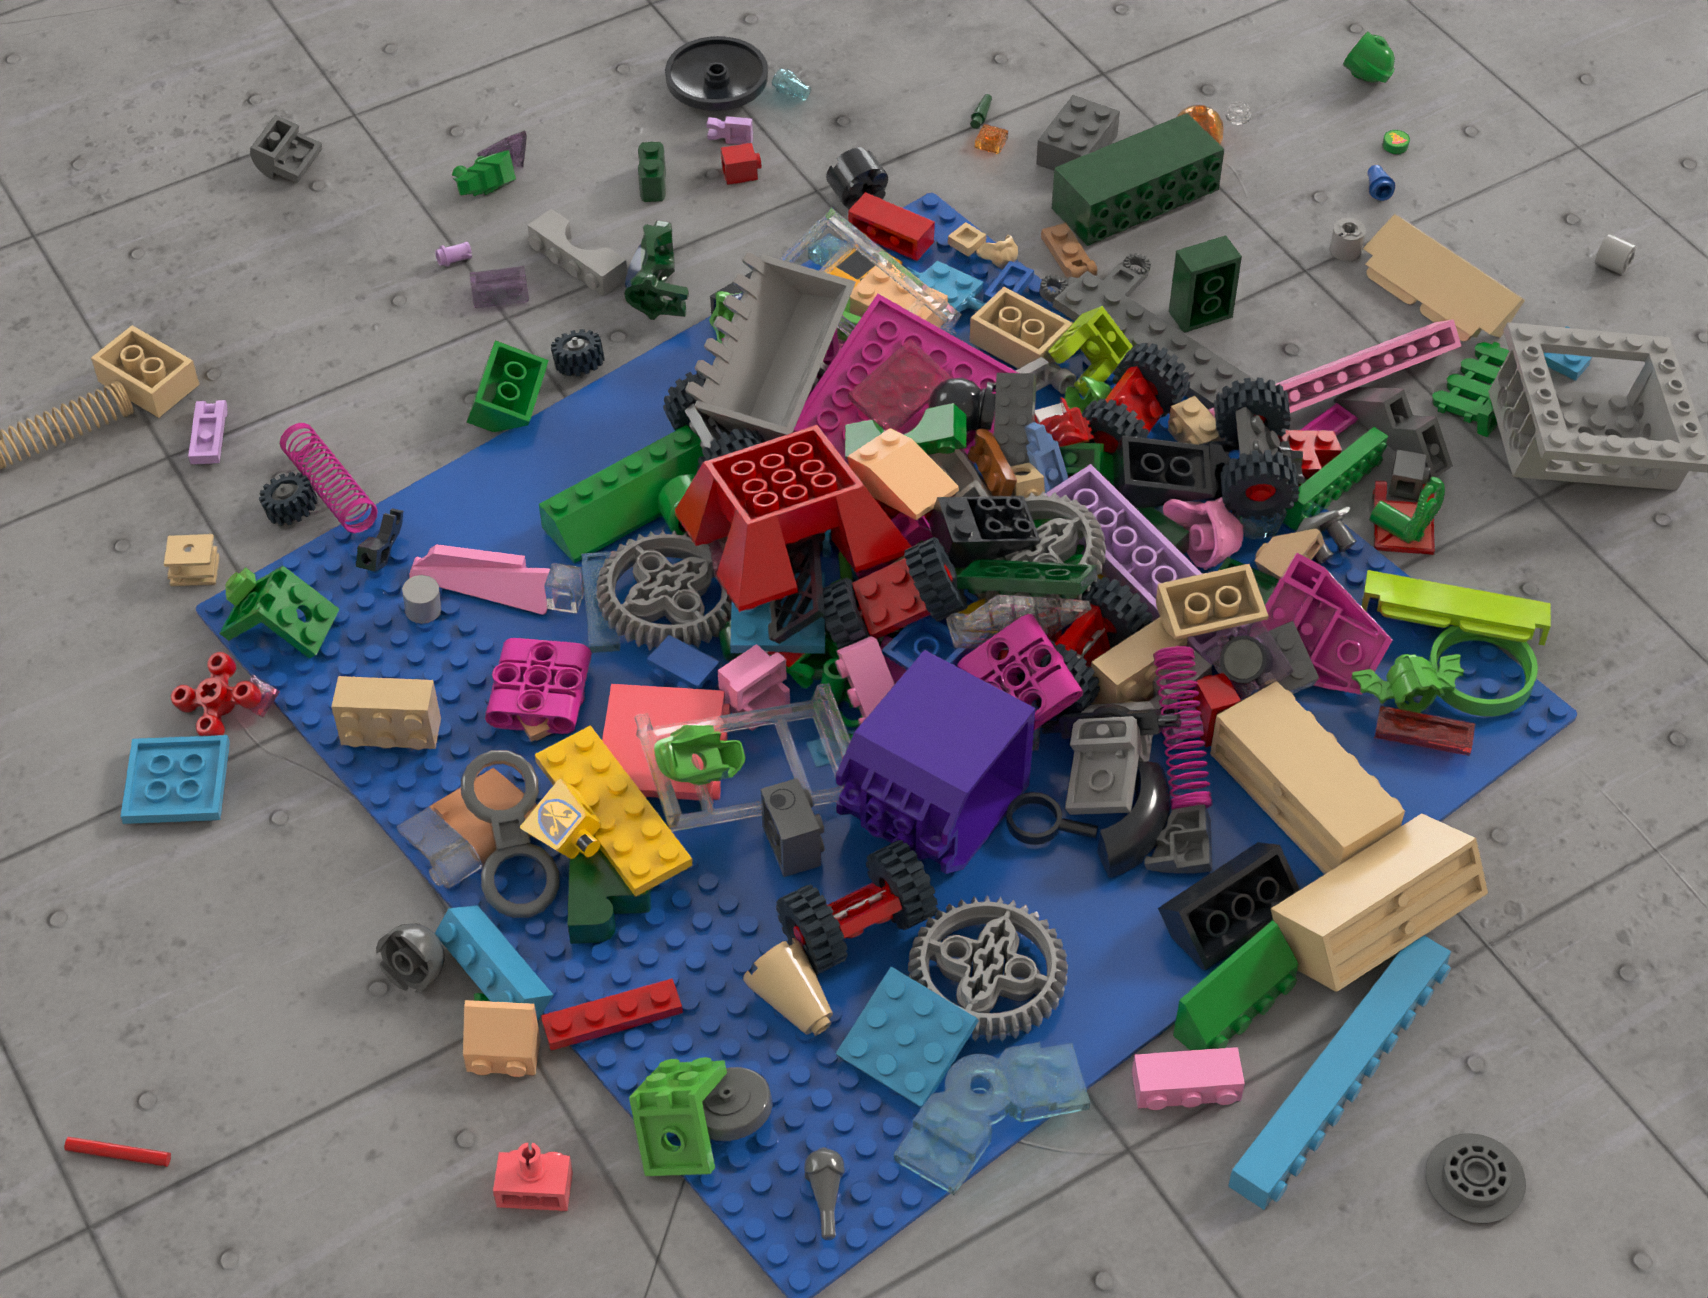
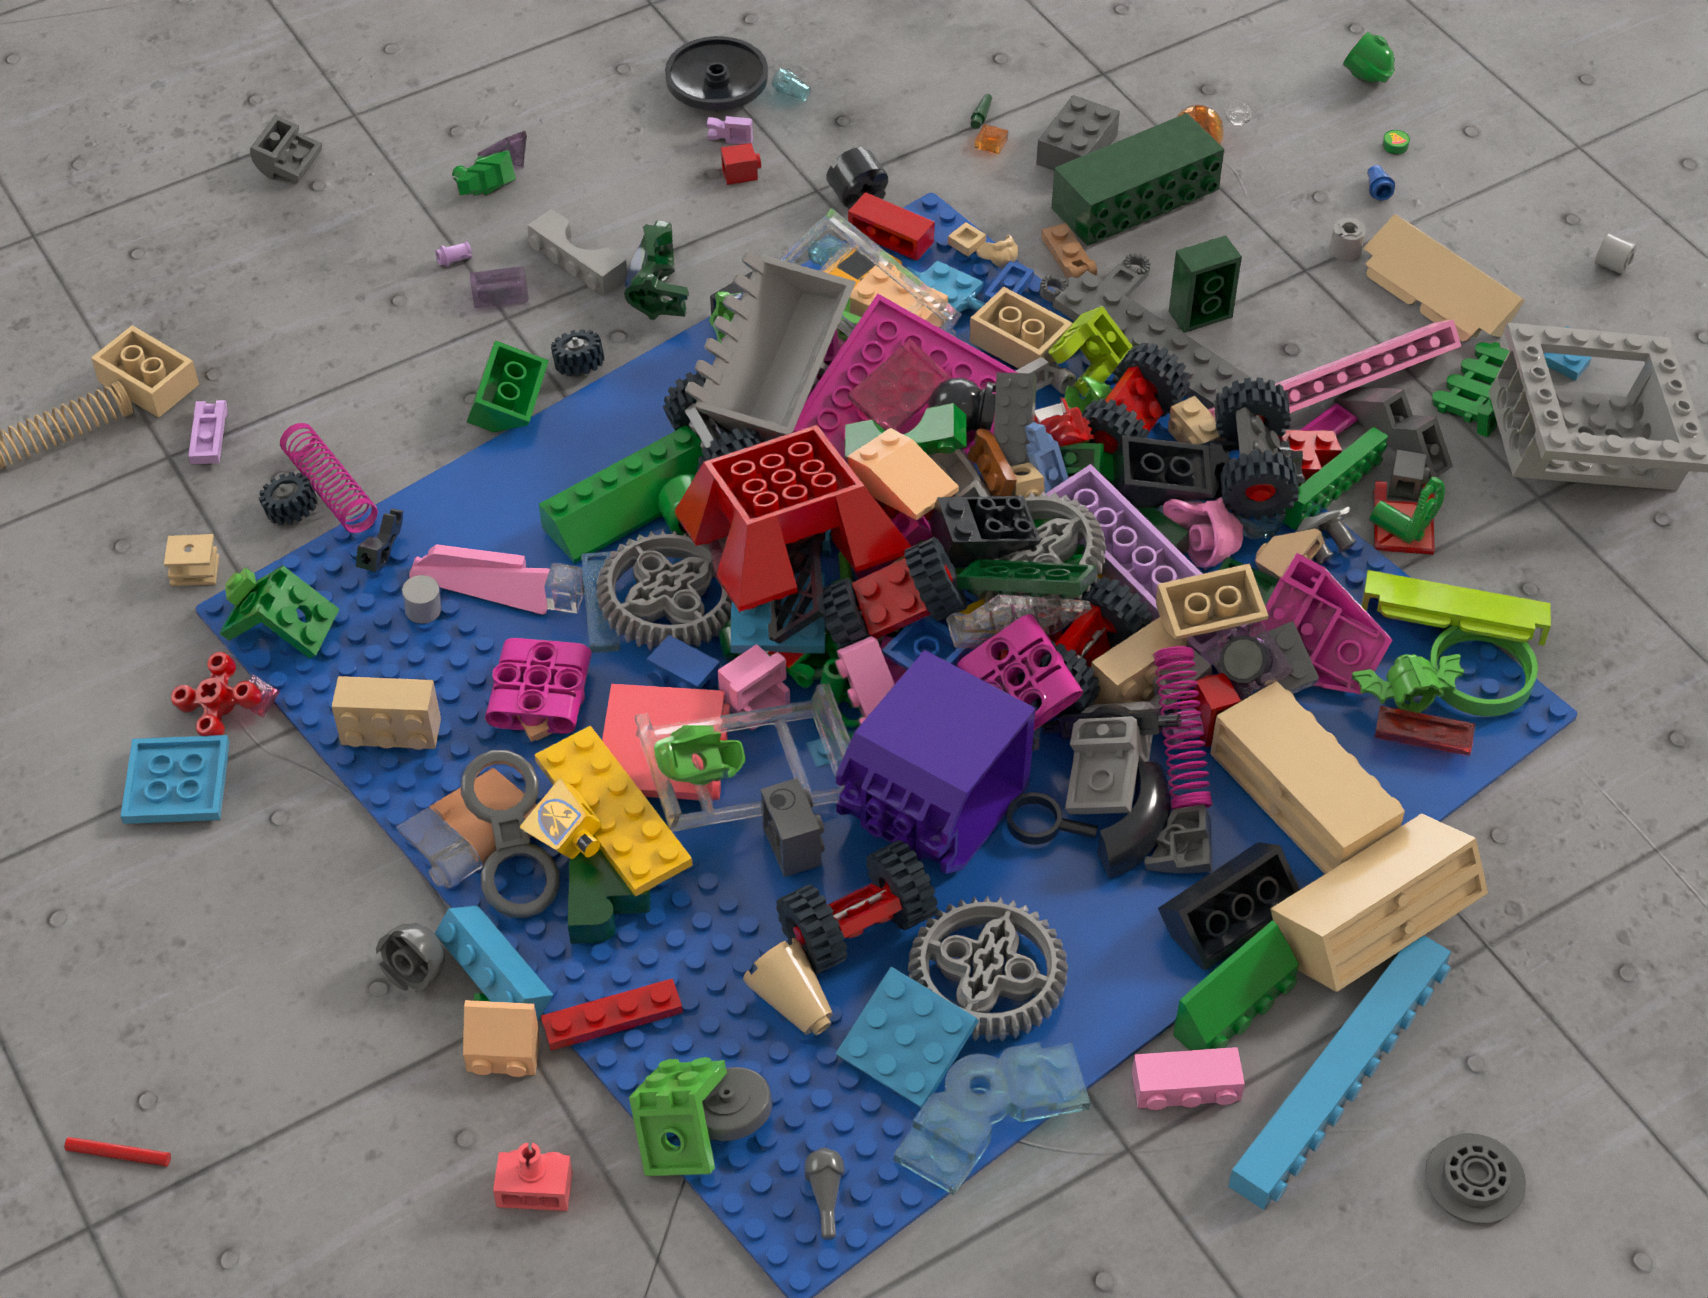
dark green brick [638,141,666,202] -> none

